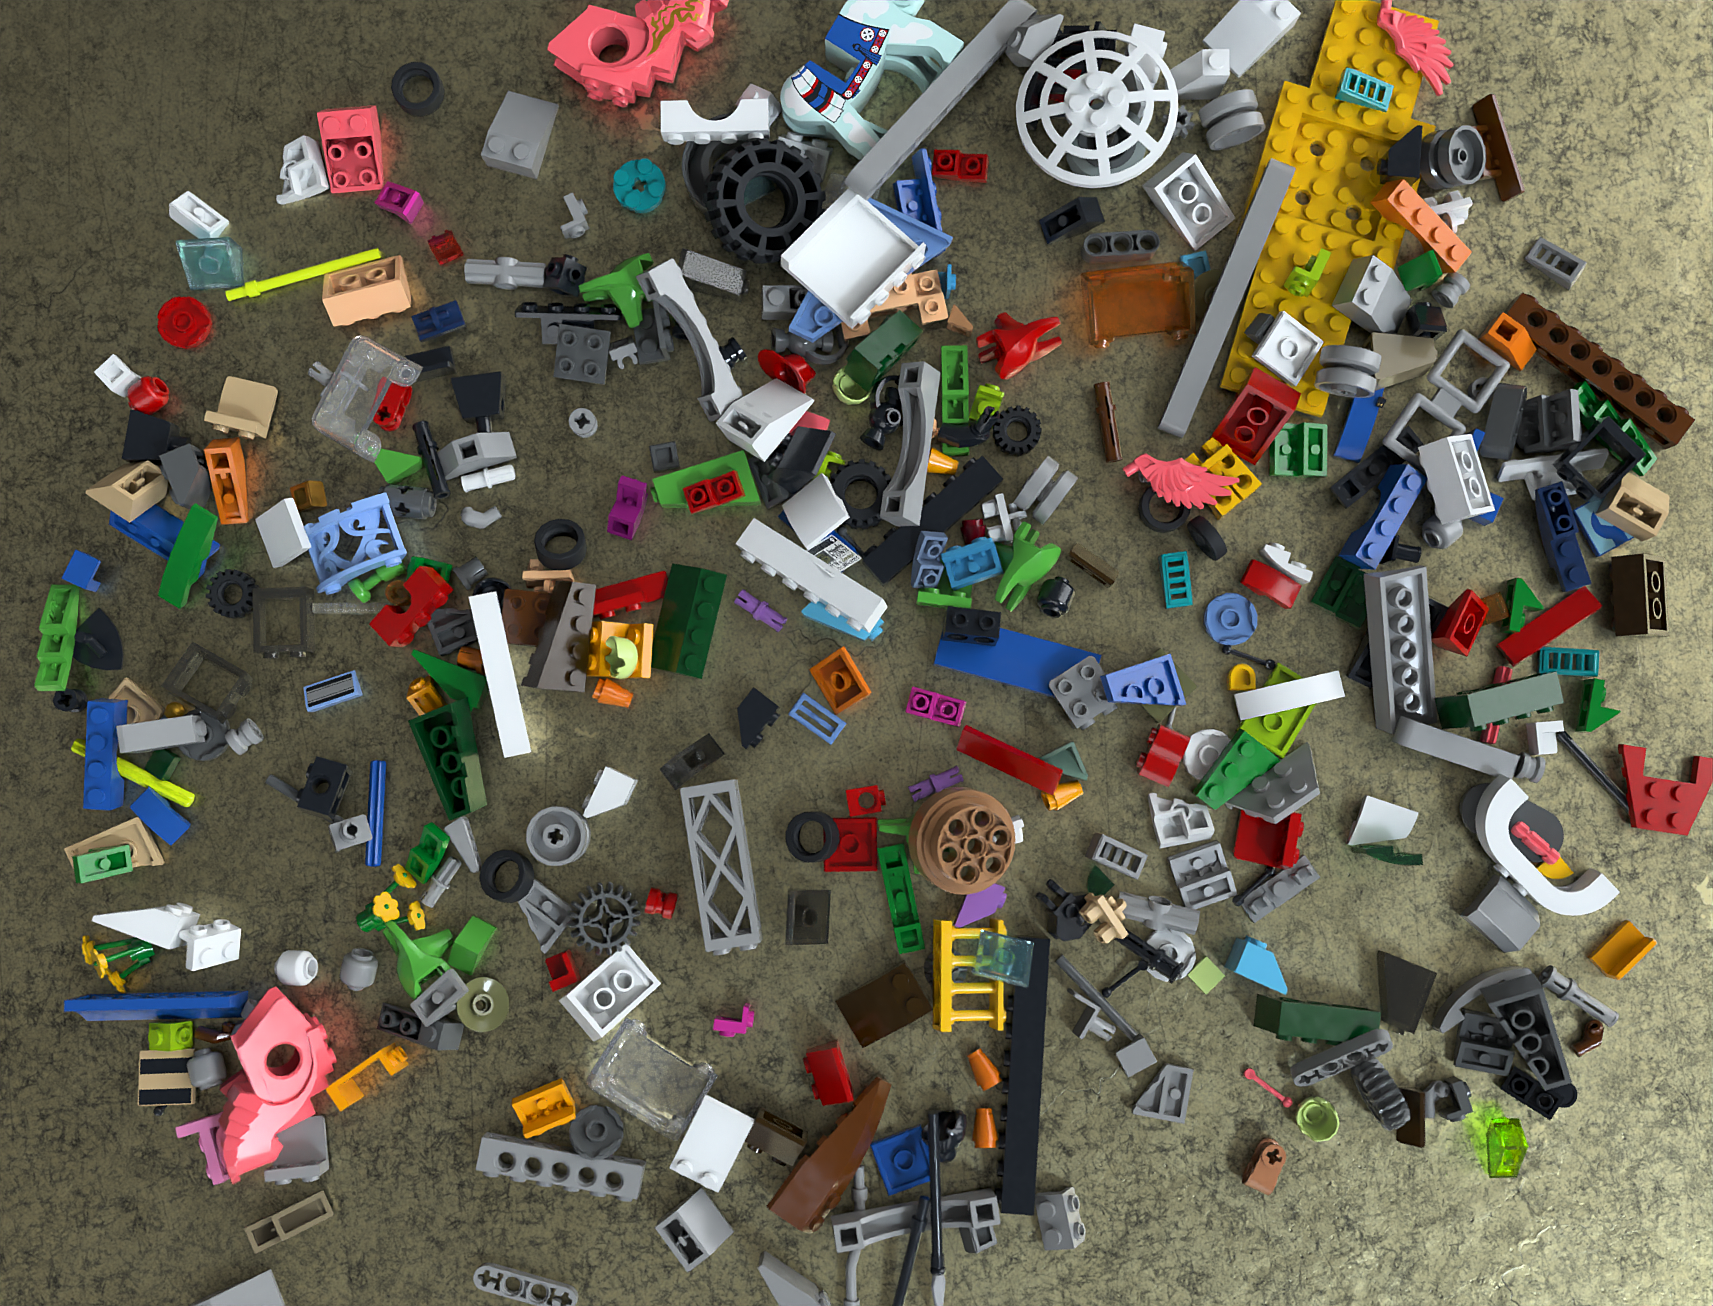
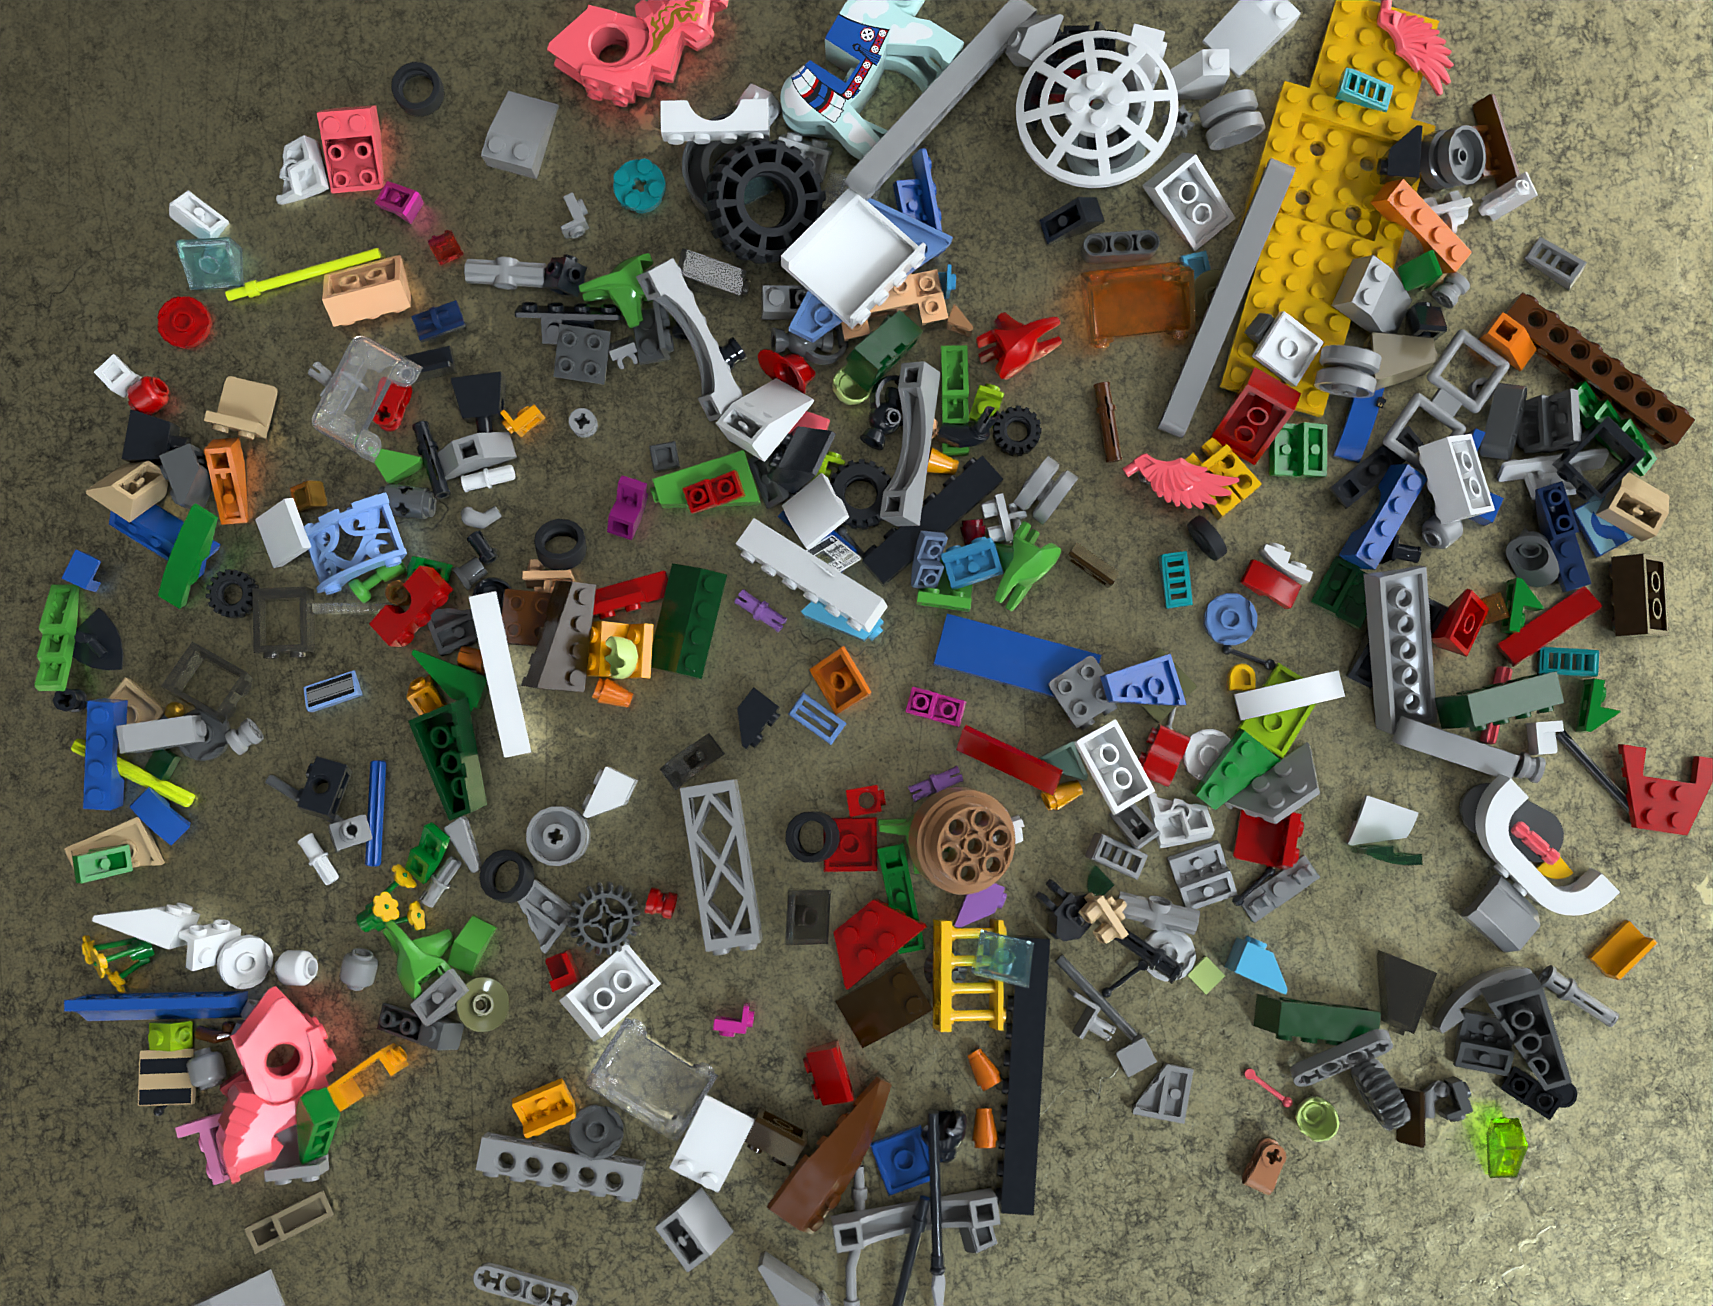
red slope [932,149,989,183] -> none
black brick [942,606,1001,646] -> none
light grey bracket [1035,1187,1085,1250] -> none
black head [1037,577,1075,618] -> none
black tyre [1138,486,1191,533] -> none
lime bracket [1284,248,1331,297] -> none
reddish brown arm [1571,1019,1604,1057] -> none
none -> white tile [217,935,273,990]
none -> green slope [296,1087,340,1165]
none -> white axle [298,833,339,885]
none -> black pin [467,530,499,565]
none -> light orange bracket [500,404,545,437]
none -> red wing [833,898,928,990]
none -> white slope [1074,719,1155,815]
none -> light grey slope [1109,803,1161,850]
none -> white hinge [1478,172,1538,221]
none -> dark grey piece [1506,528,1560,587]

